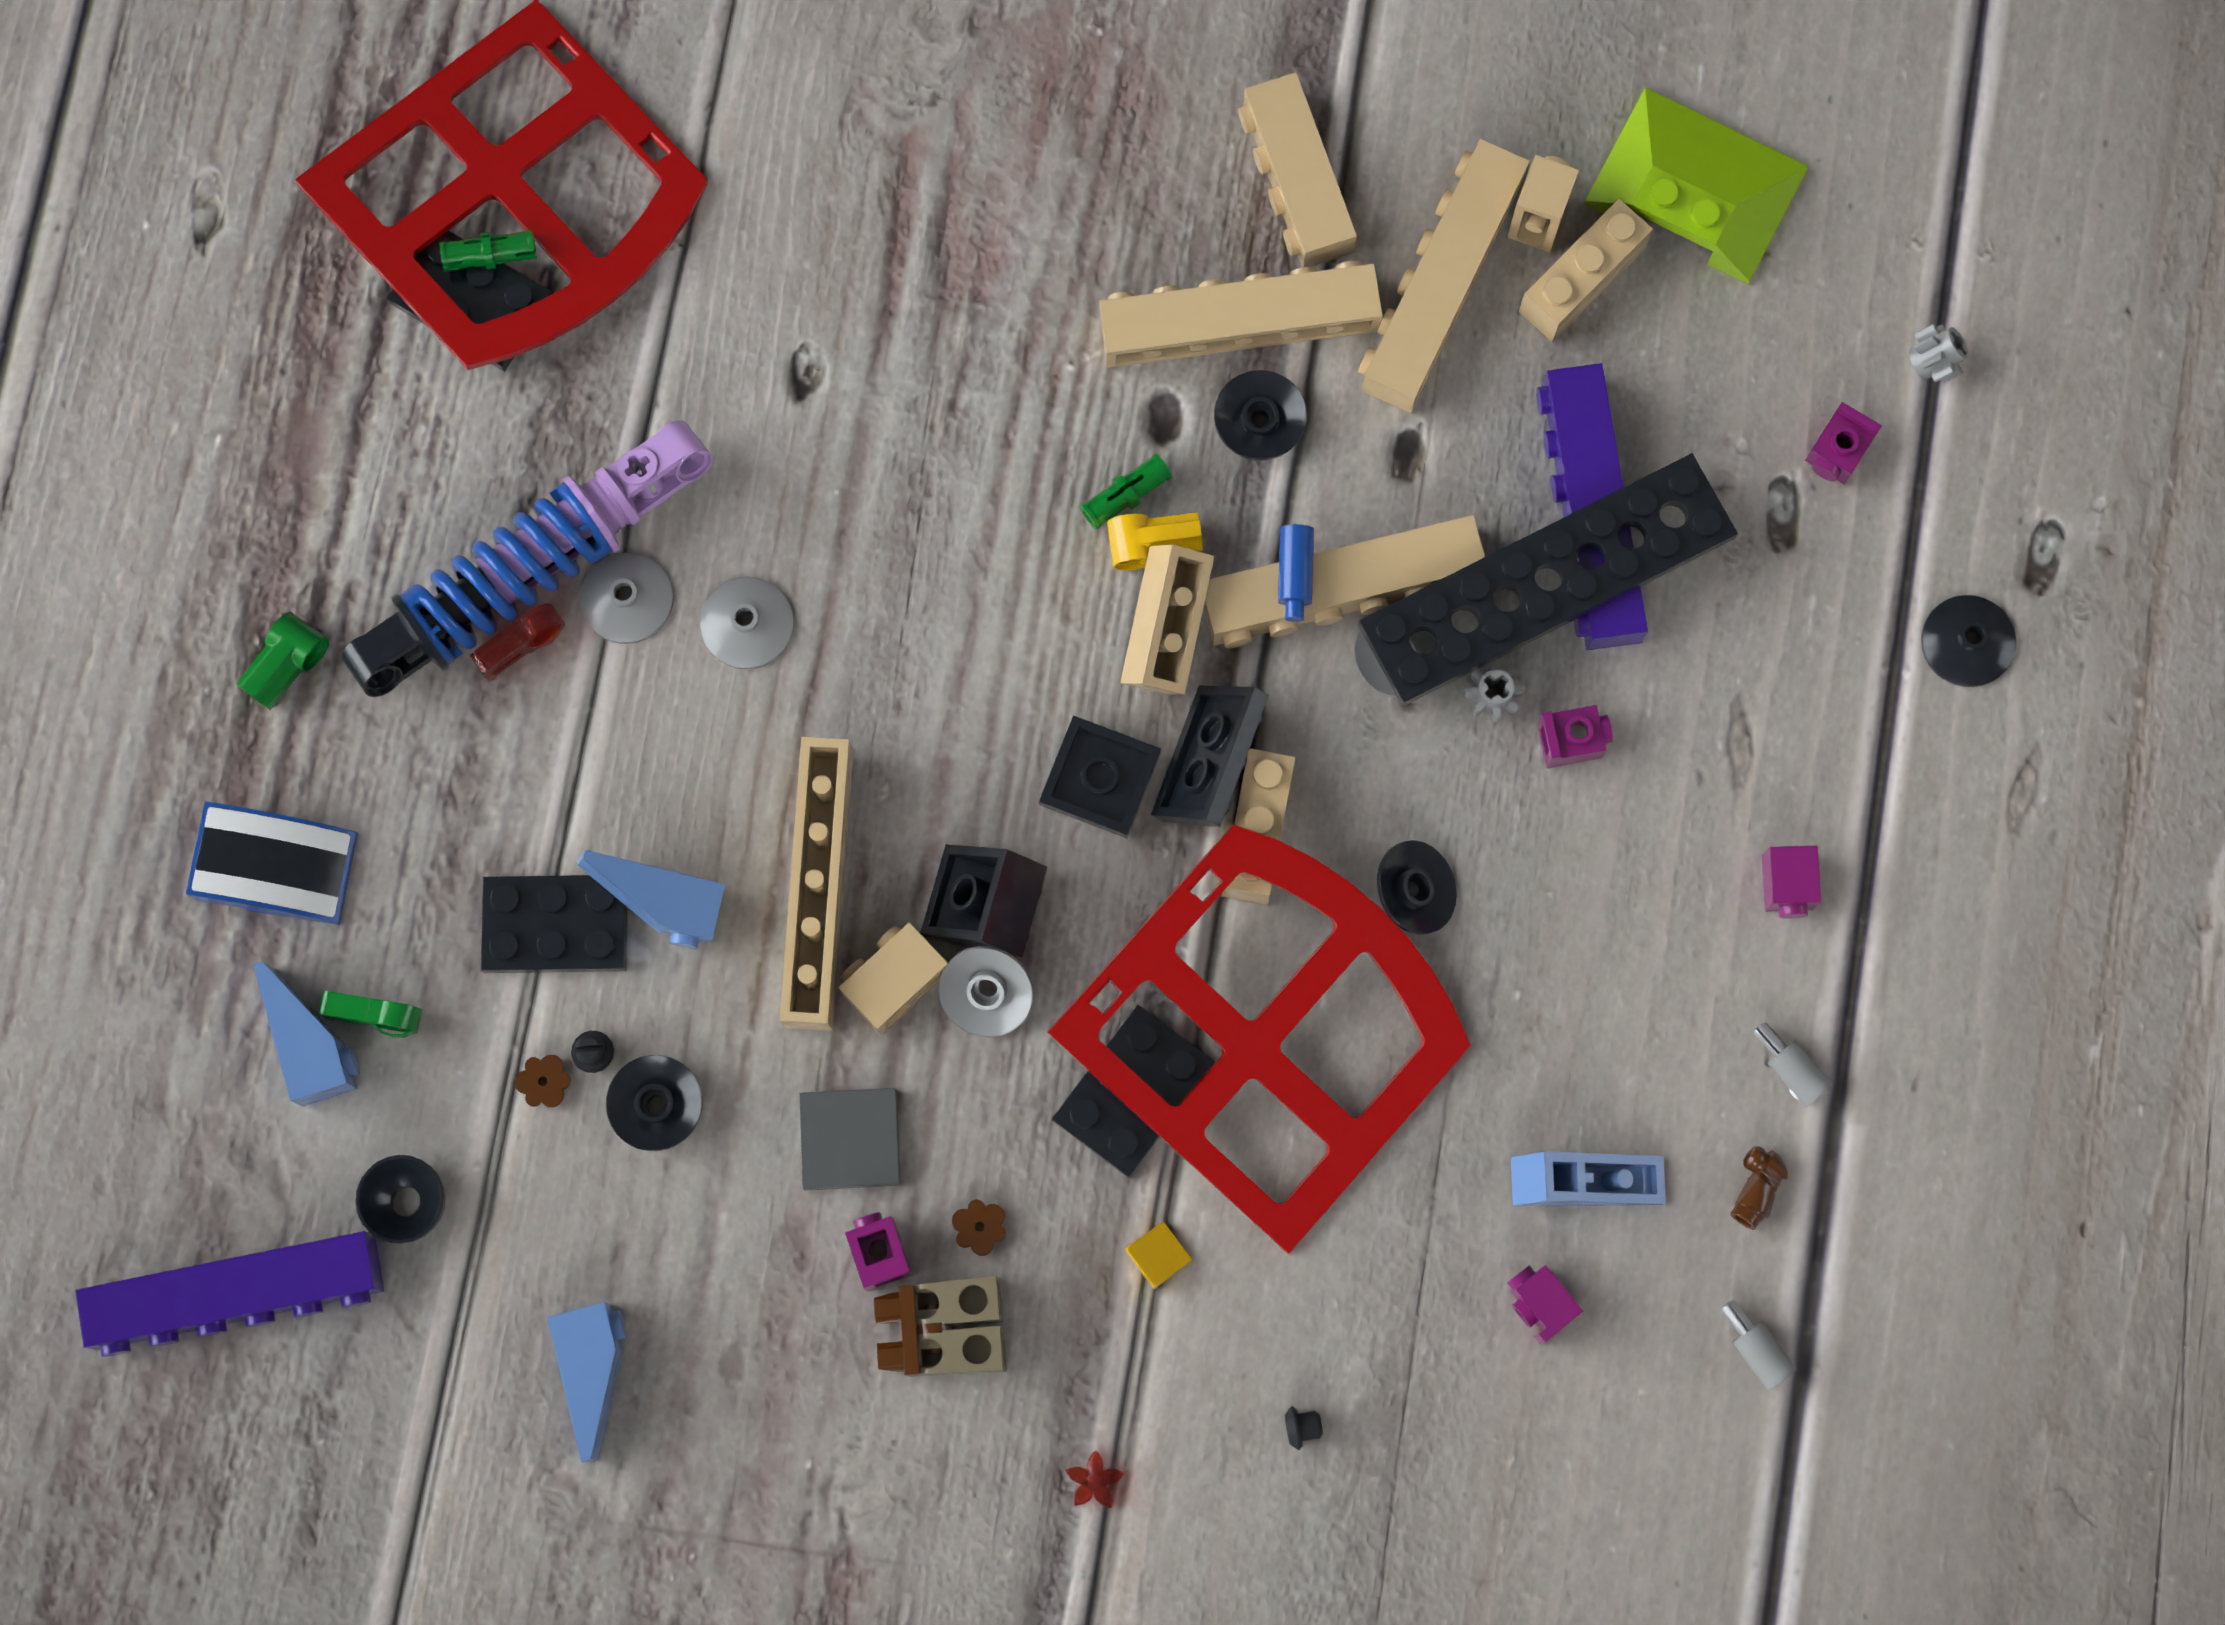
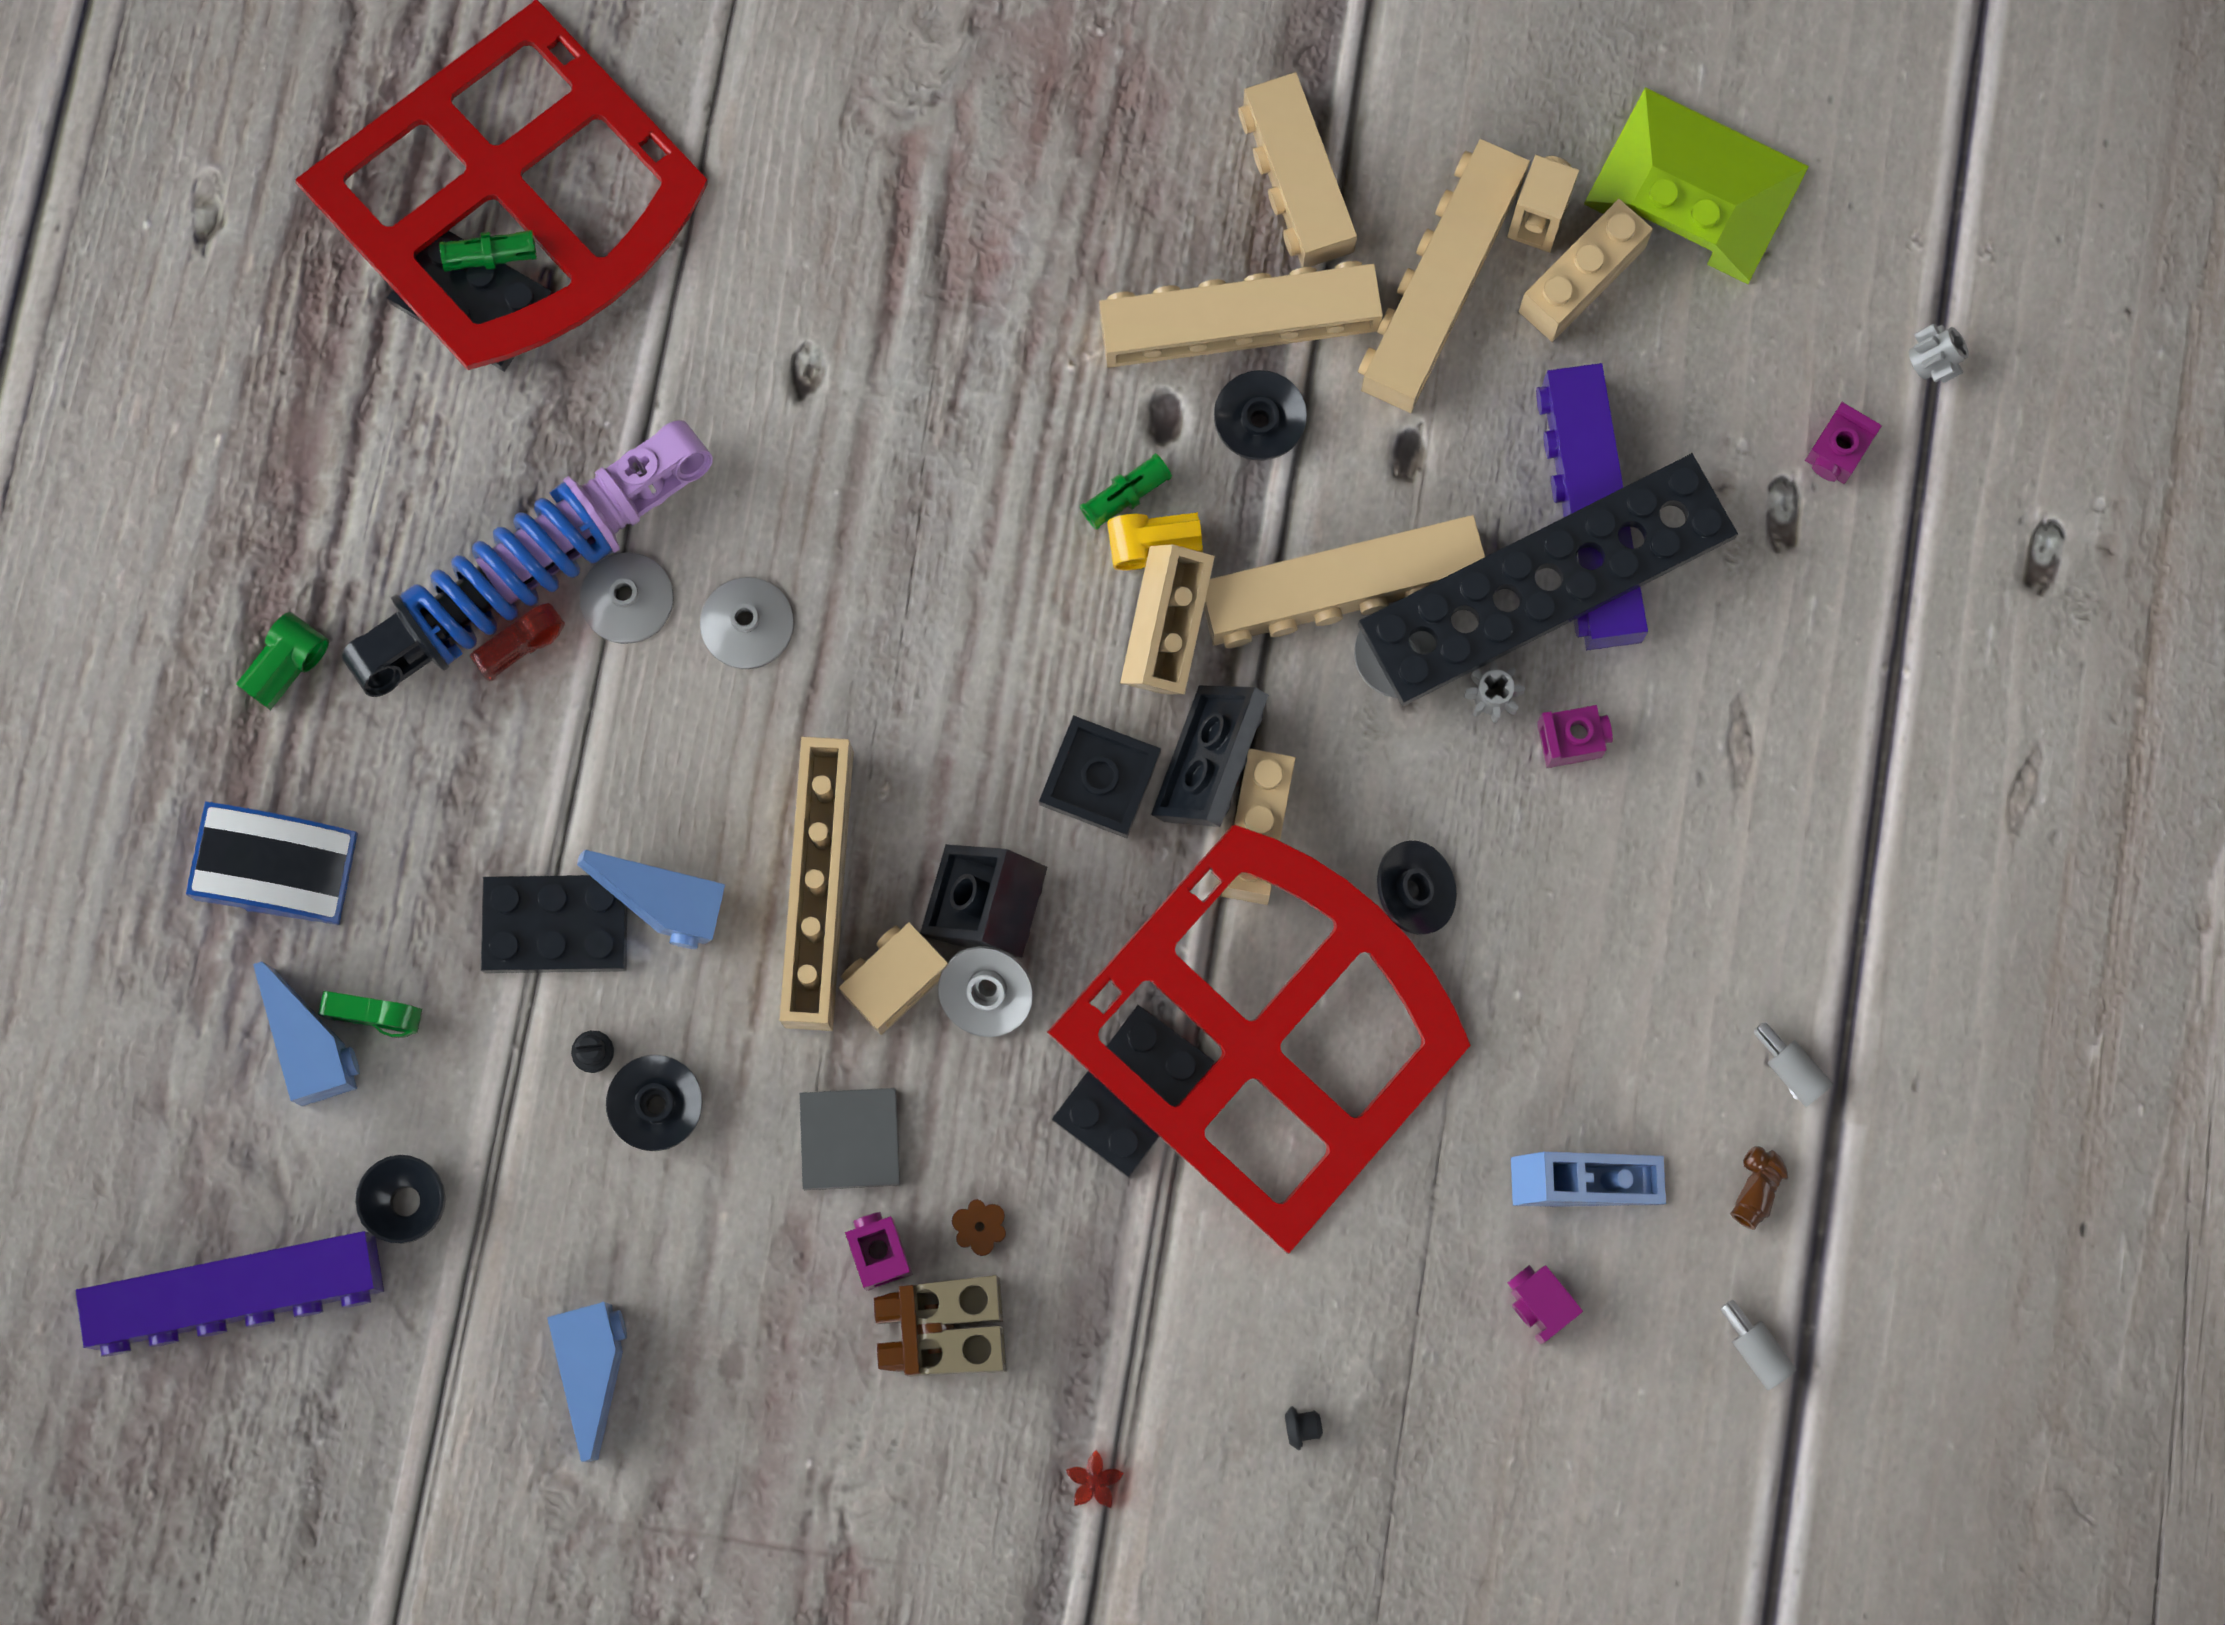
reddish brown plant [514,1055,571,1108] -> none
yellow slope [1125,1221,1193,1289] -> none
blue cylinder [1278,524,1315,622] -> none
magenta brick [1761,845,1821,919] -> none
black dish [1921,595,2016,687] -> none

